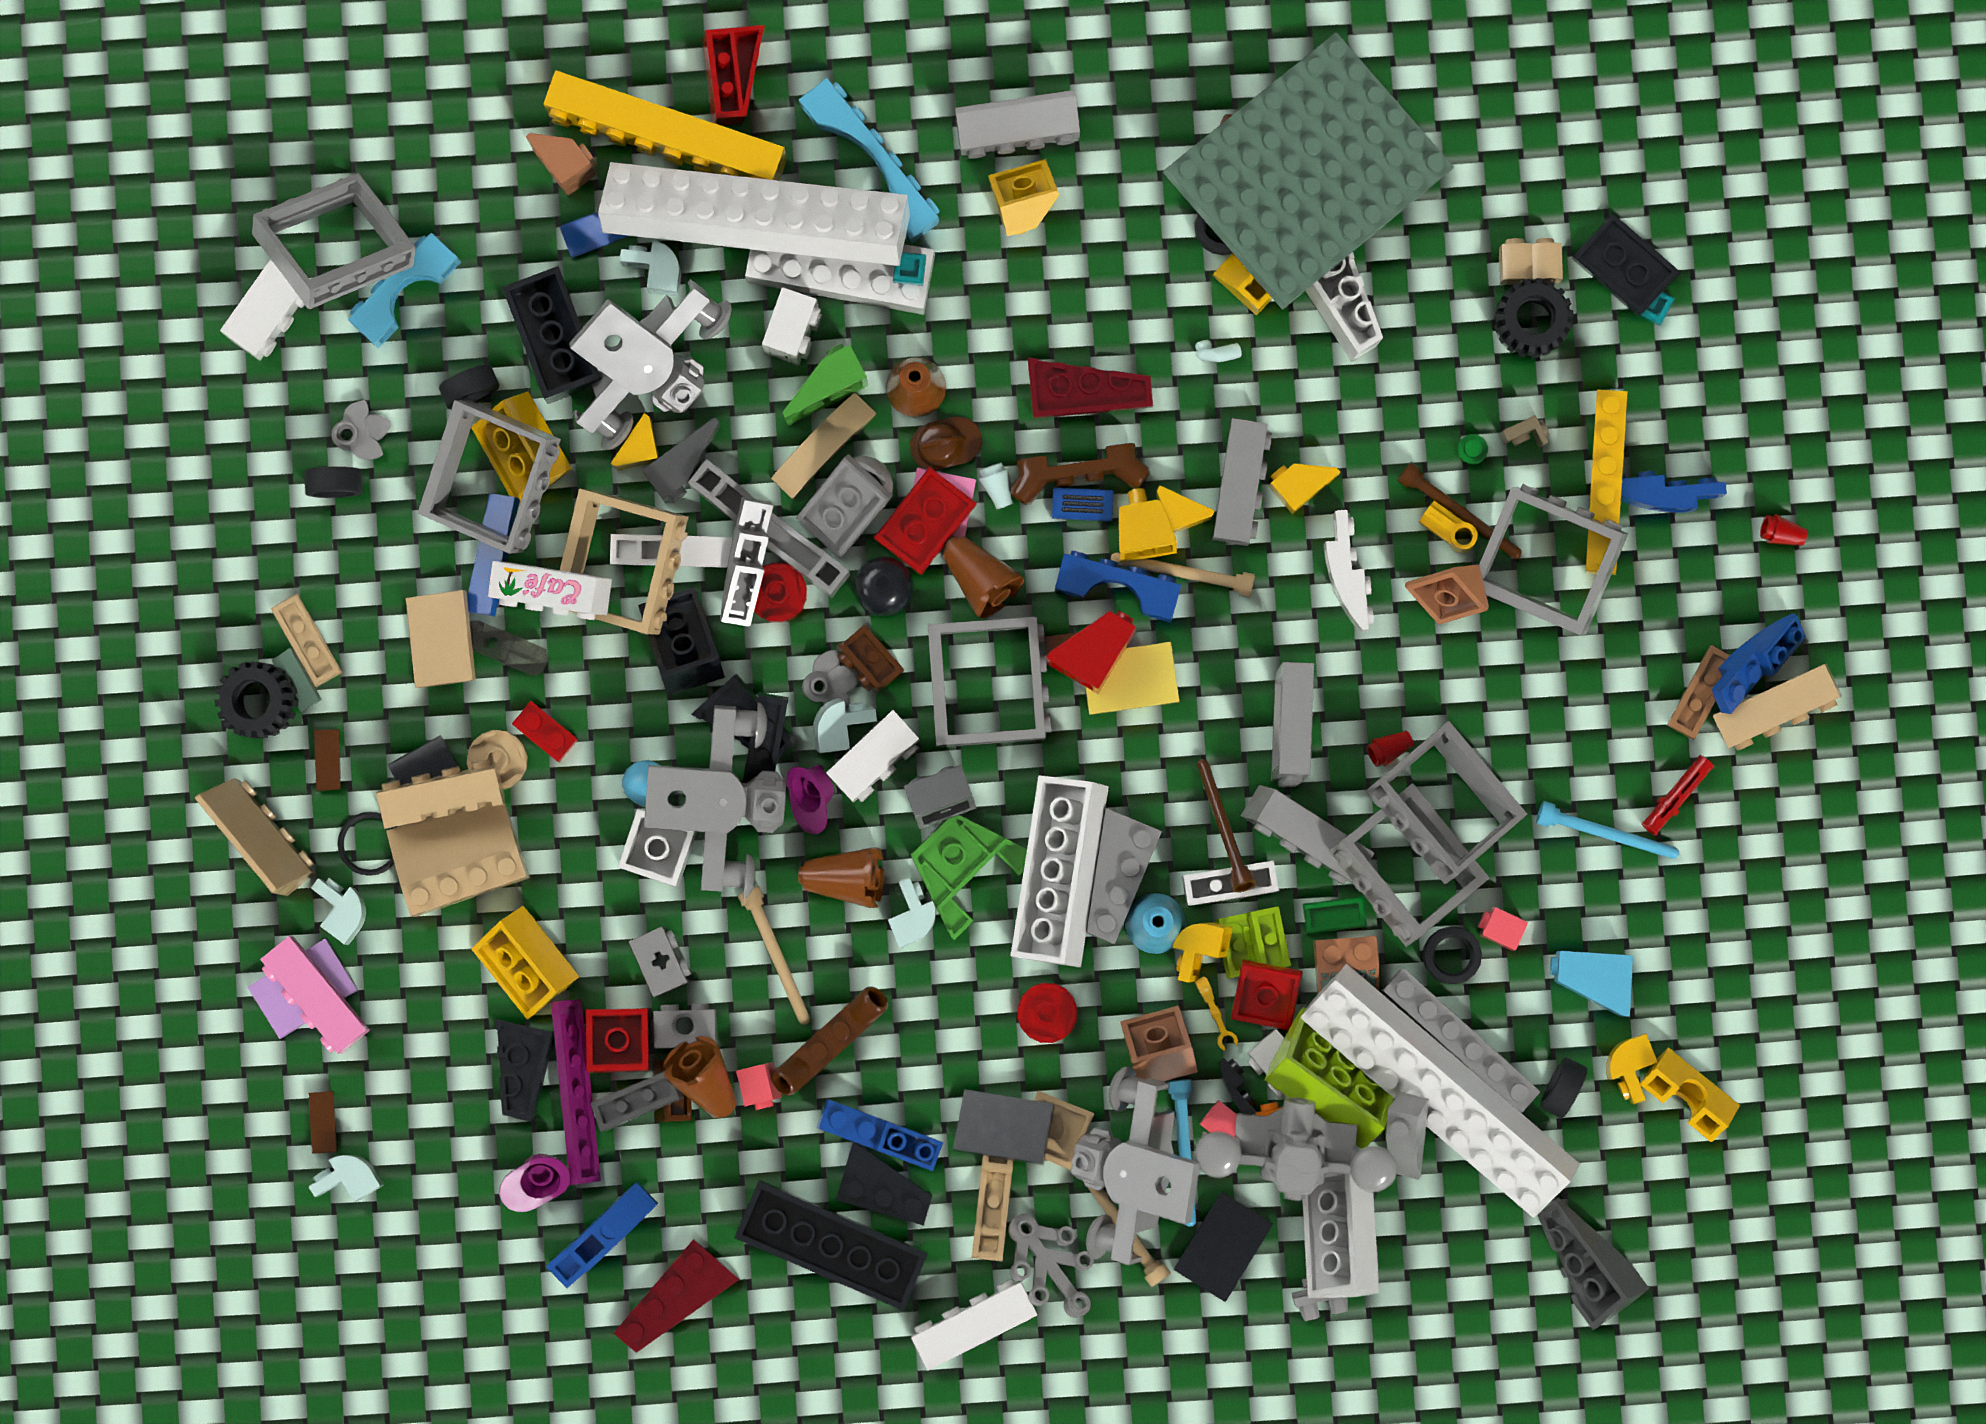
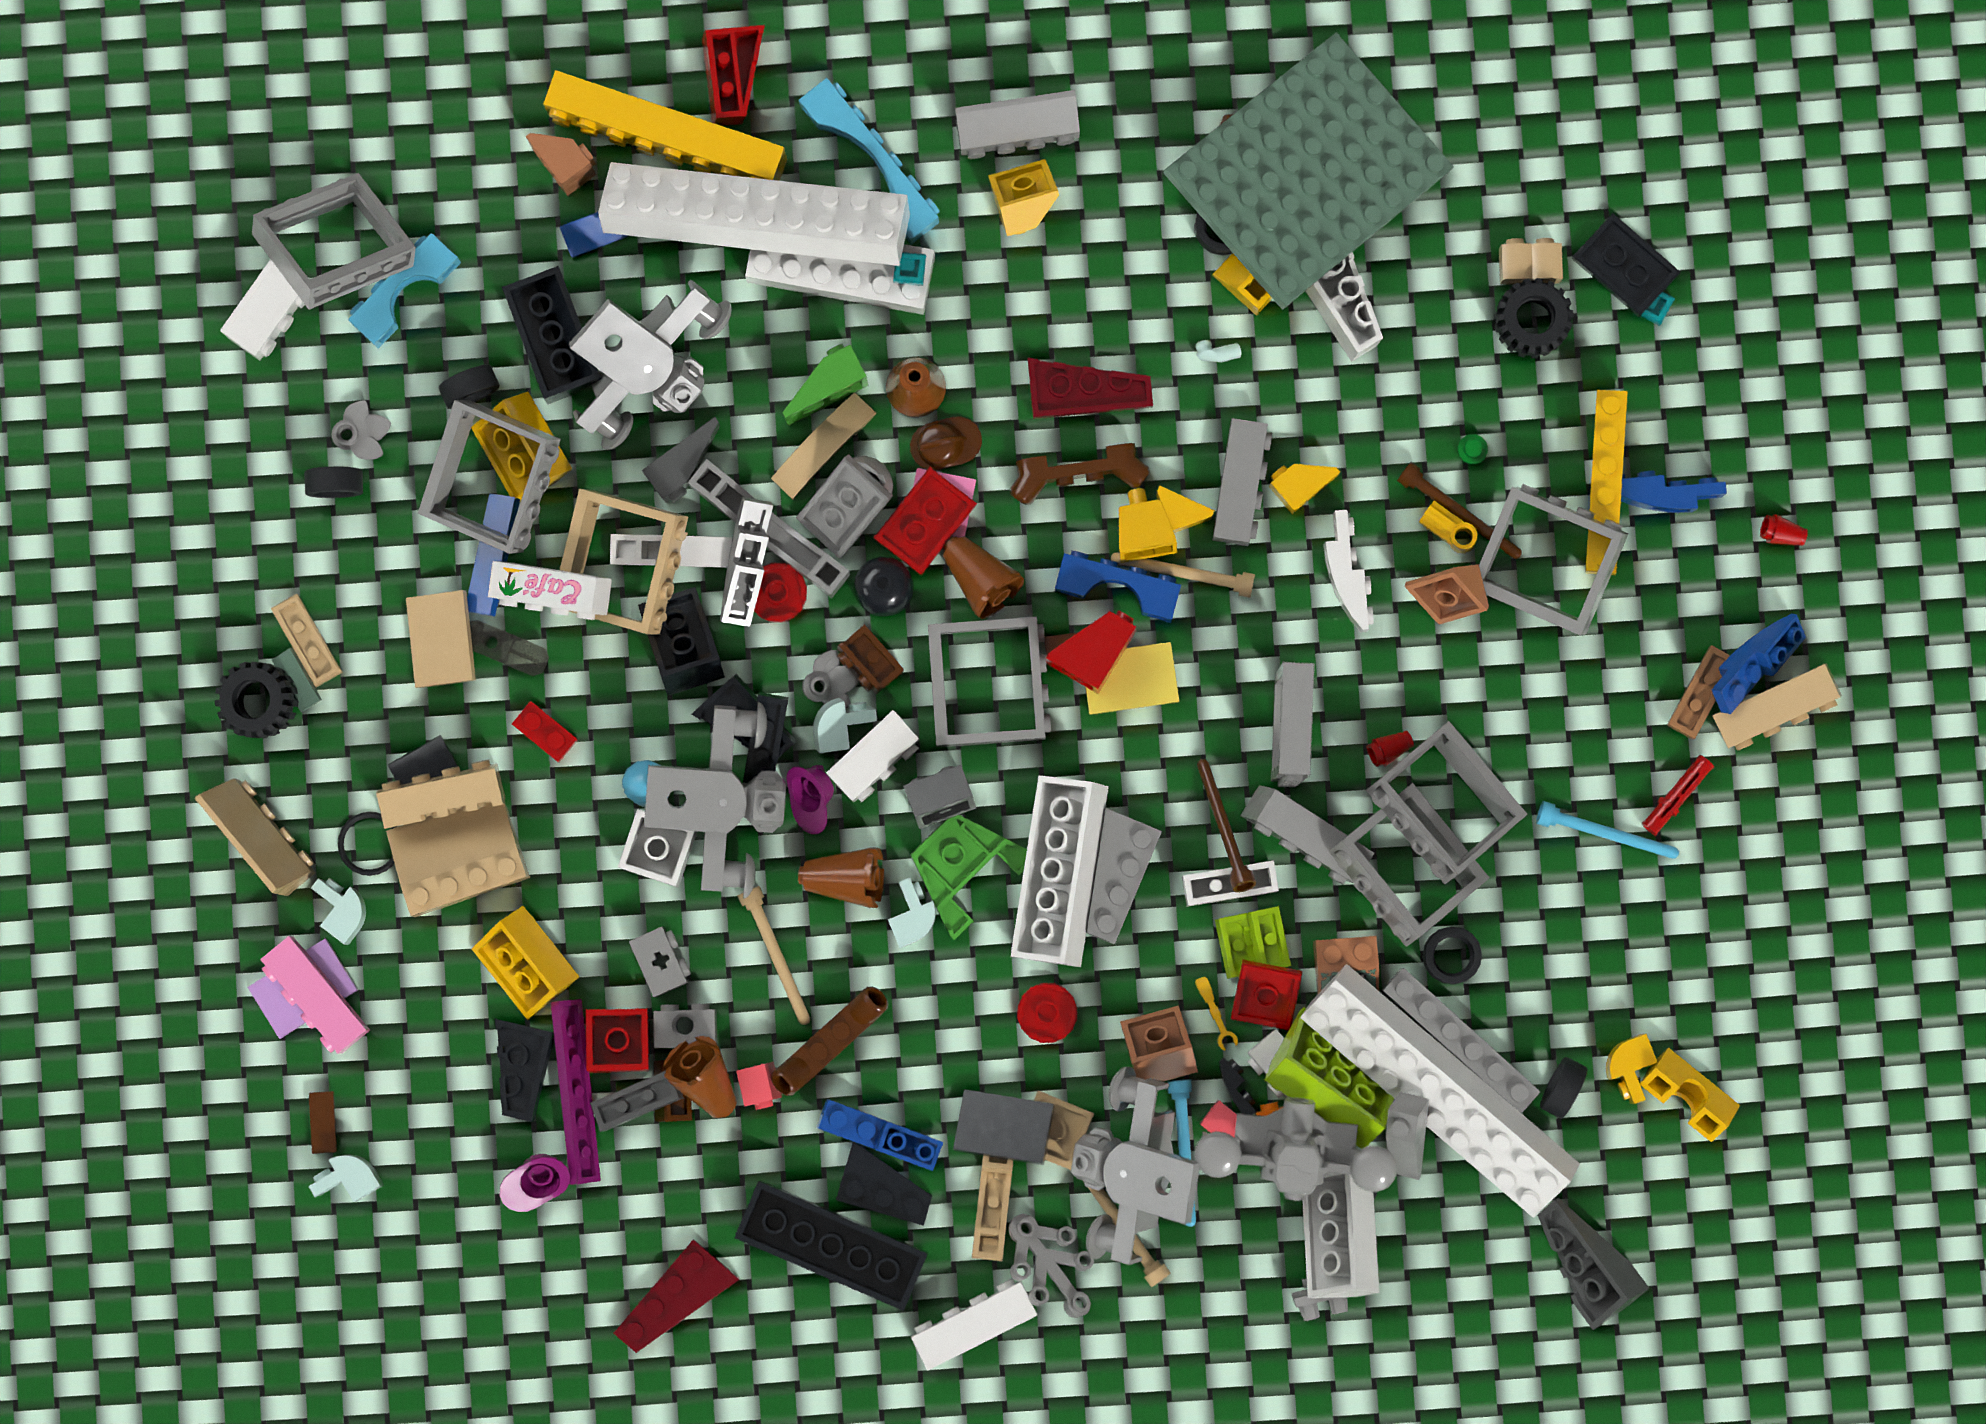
reddish brown piece [314,729,341,791] -> none
tan tile [467,730,528,790] -> none
blue slope [546,1181,658,1289] -> none
yellow slope [611,413,659,470] -> none
light aqua brick [620,241,681,296] -> none
white brick [762,287,822,365] -> none
light aqua cone [979,462,1013,509] -> none
blue tile [1052,488,1114,522] -> none
medium azure cone [1125,893,1186,954] -> none
yellow brick [1172,922,1233,983] -> none
black tile [1173,1191,1273,1302] -> none
green tile [1302,896,1367,934] -> none
coral brick [1478,907,1528,951] -> none
dark tan bracket [1499,415,1550,448] -> none
medium azure slope [1550,951,1633,1017] -> none

